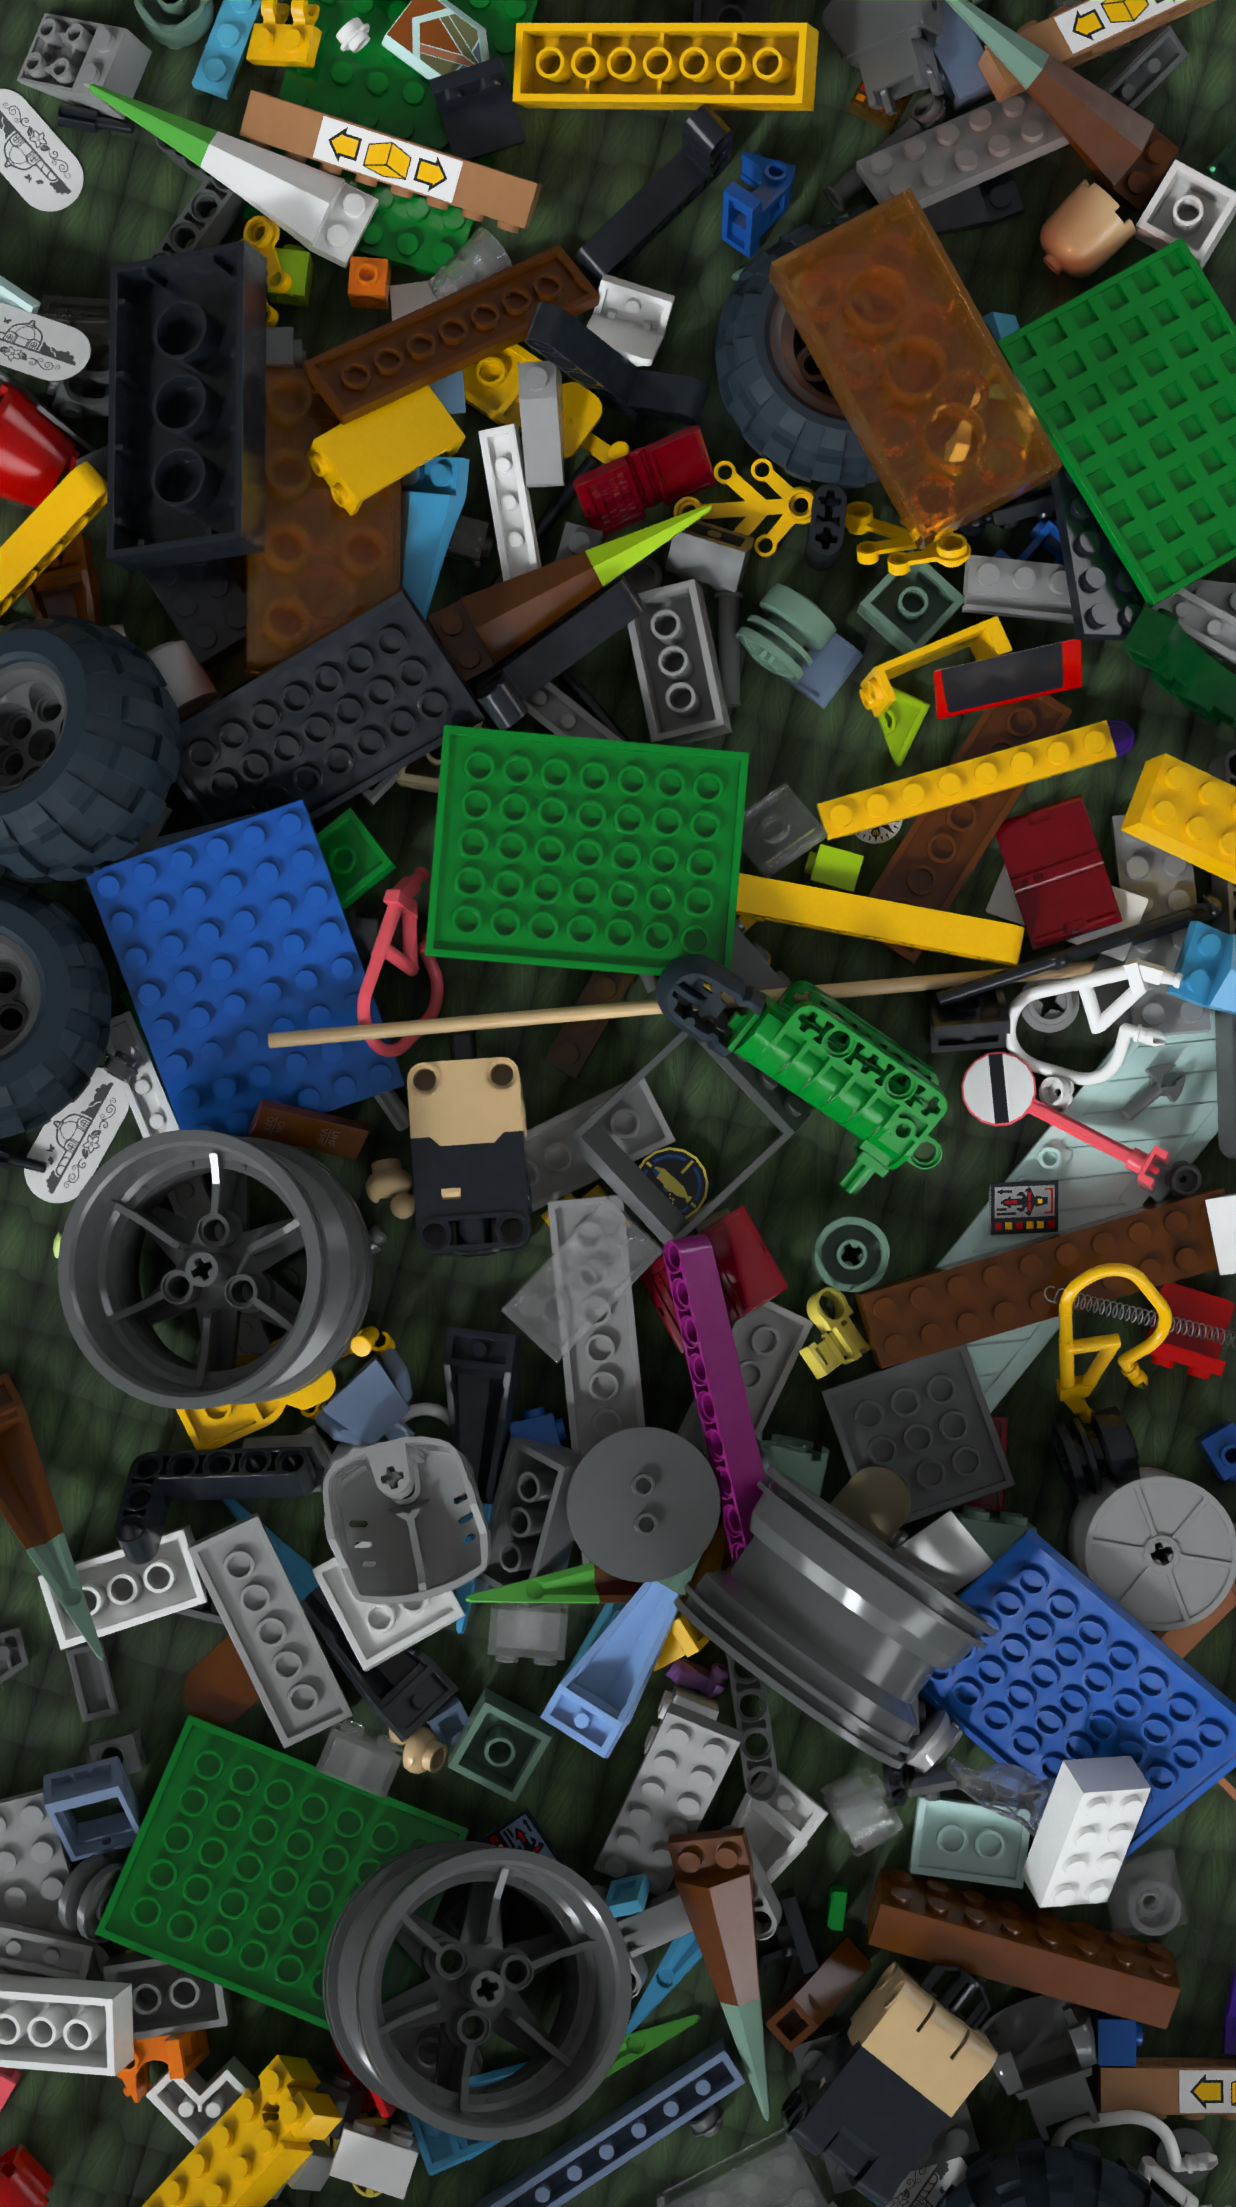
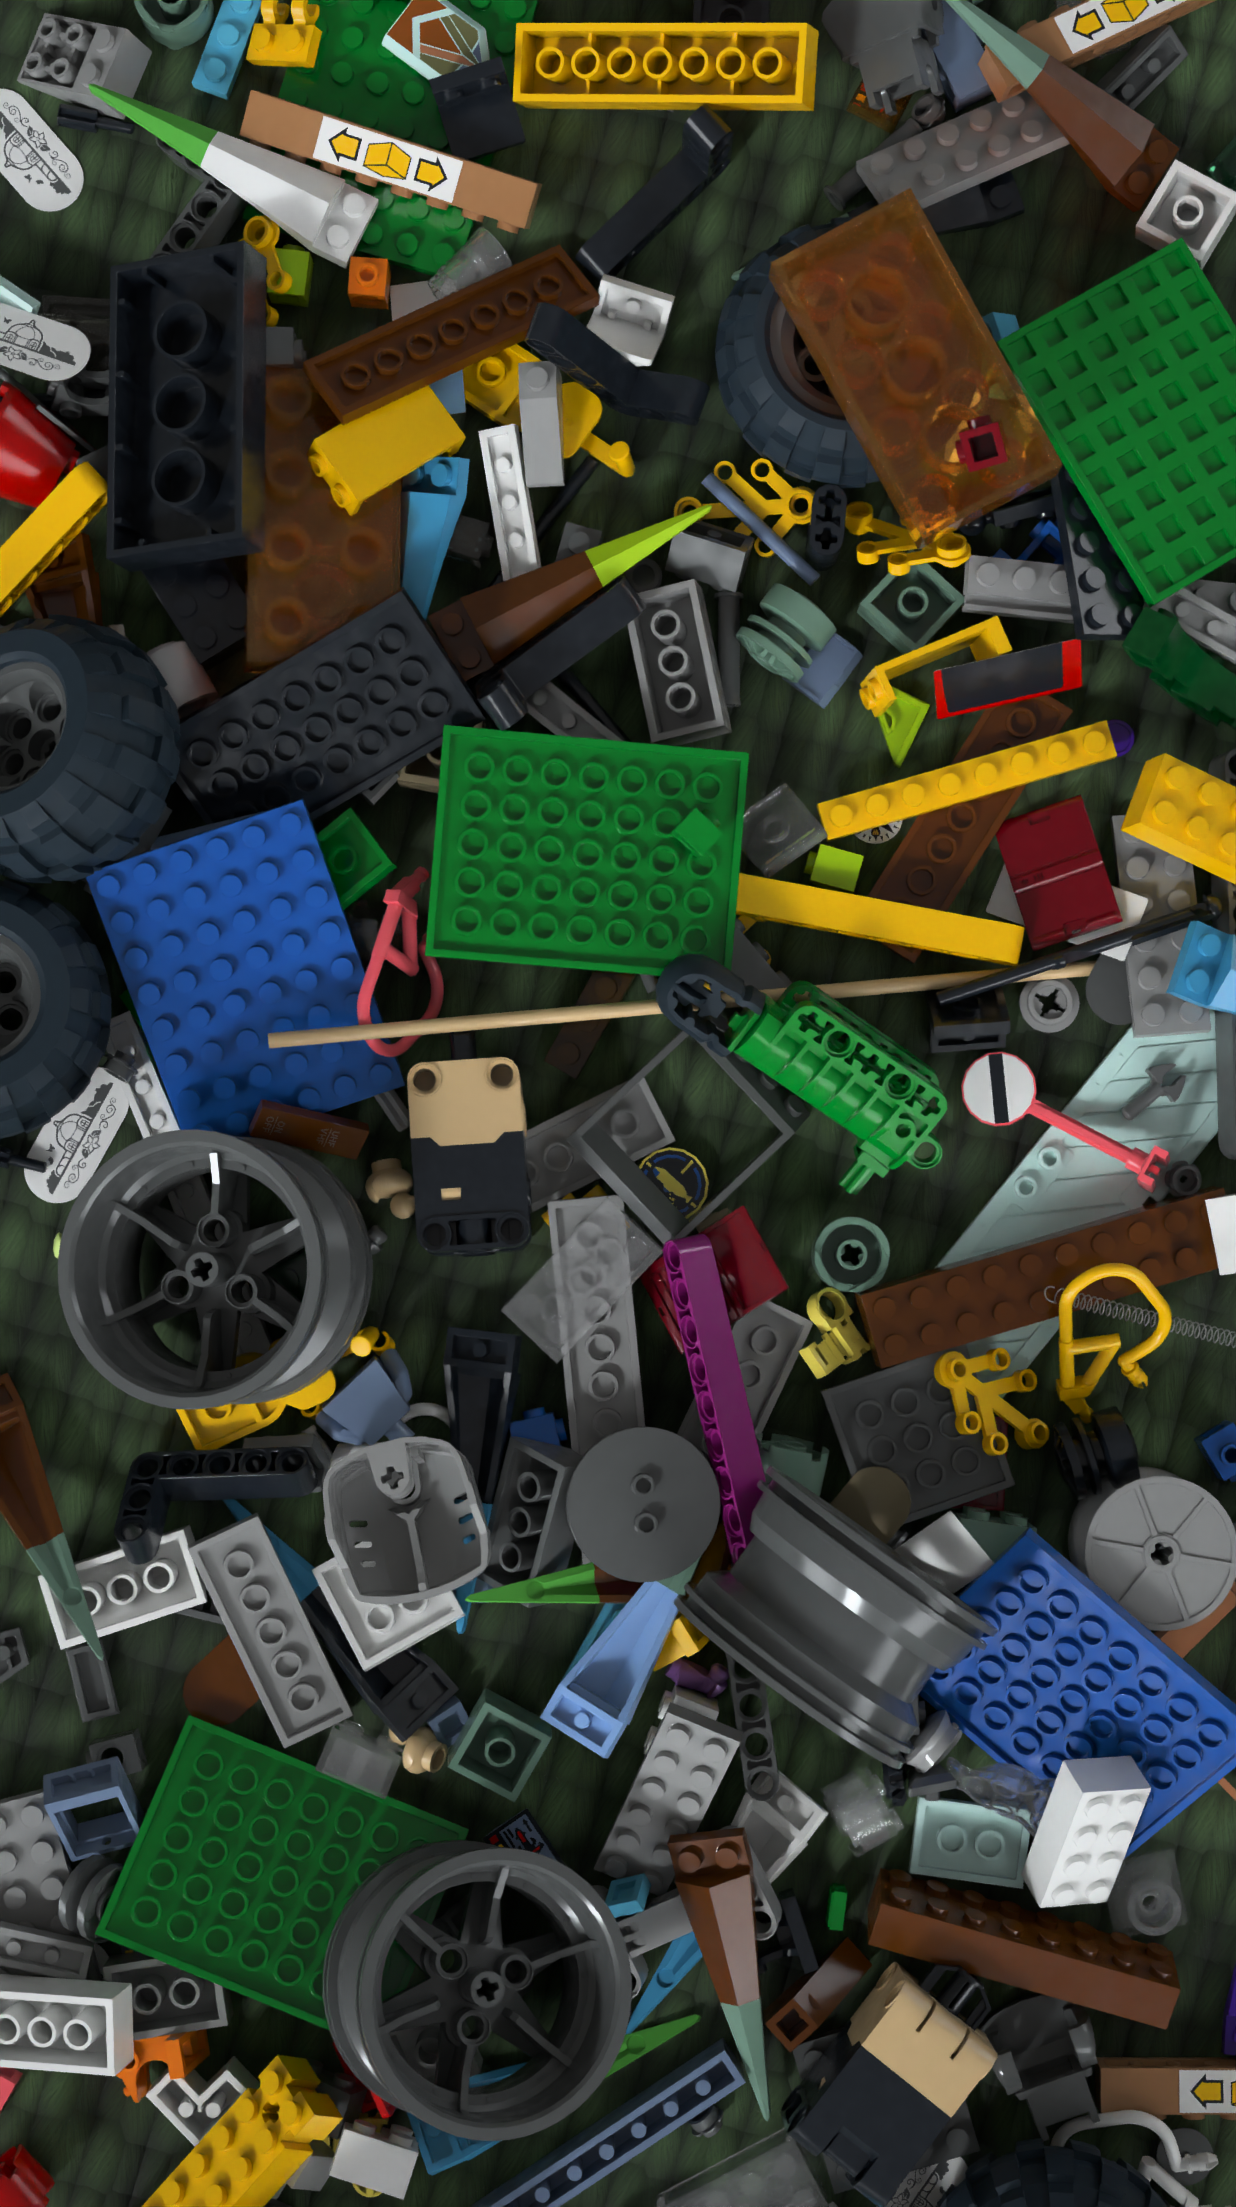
white plate [336,17,370,53] -> none
clear brick [488,1602,569,1666] -> none
dark red piece [573,426,717,536] -> none
blue tile [721,152,796,259] -> none
piece [989,1180,1058,1235] -> none
white piece [1006,957,1183,1085] -> none
white plate [1039,1077,1075,1111] -> none
tan cylinder [1040,179,1136,278] -> none
blue brick [1092,2009,1143,2066] -> none
red bracket [1144,1282,1234,1380] -> none
none -> green plate [671,807,723,859]
none -> sand blue bar [701,472,820,586]
none -> yellow plant [934,1348,1049,1456]
none -> dark red brick [955,414,1011,473]

